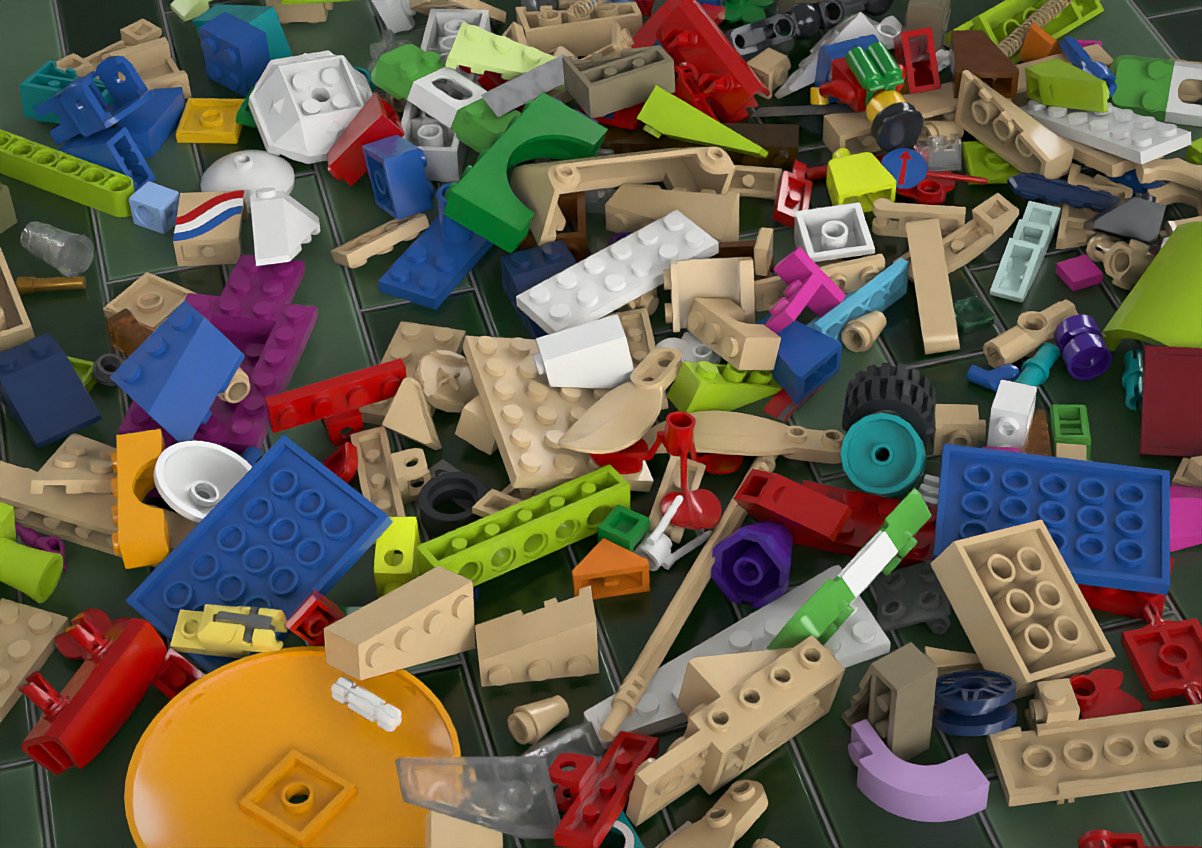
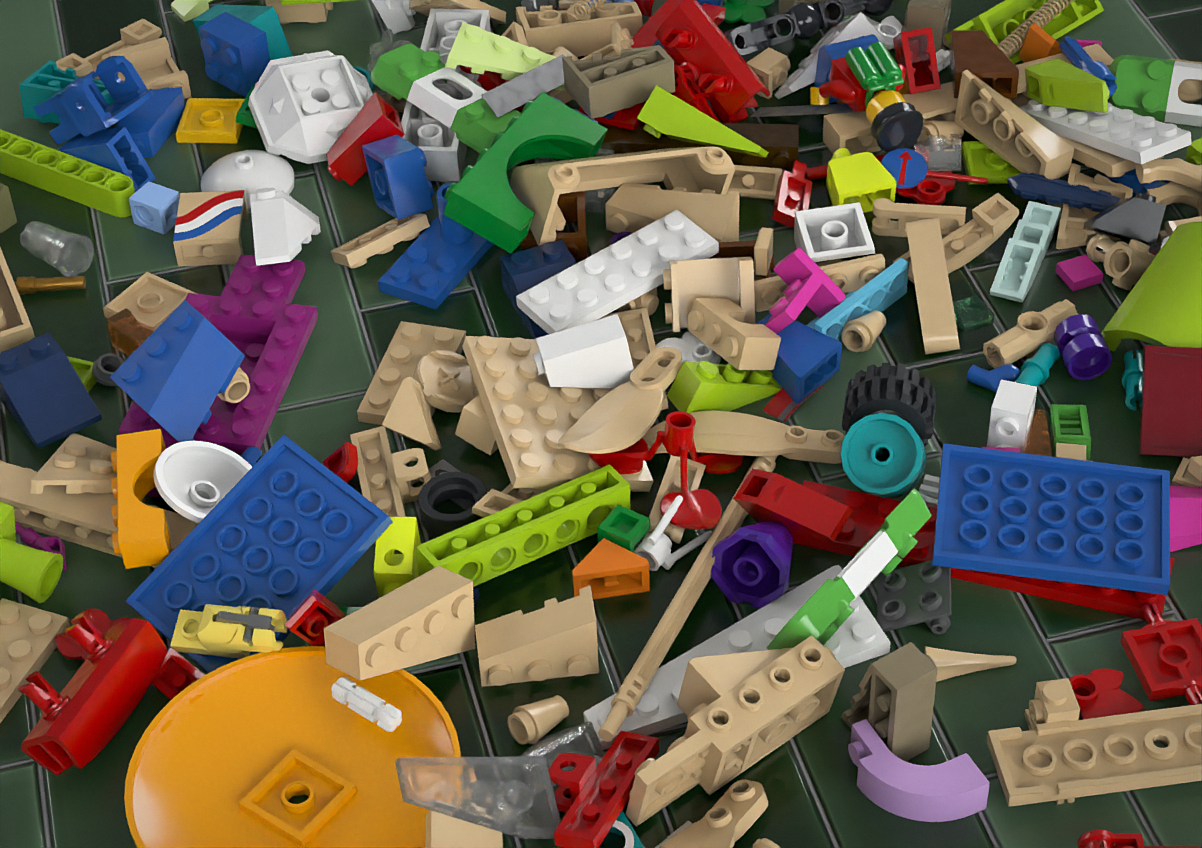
red plate [264,358,407,446] -> none
tan slope [930,520,1116,700] -> none
tan brick [932,404,986,455] -> none
dark blue wheel [932,670,1018,736] -> none

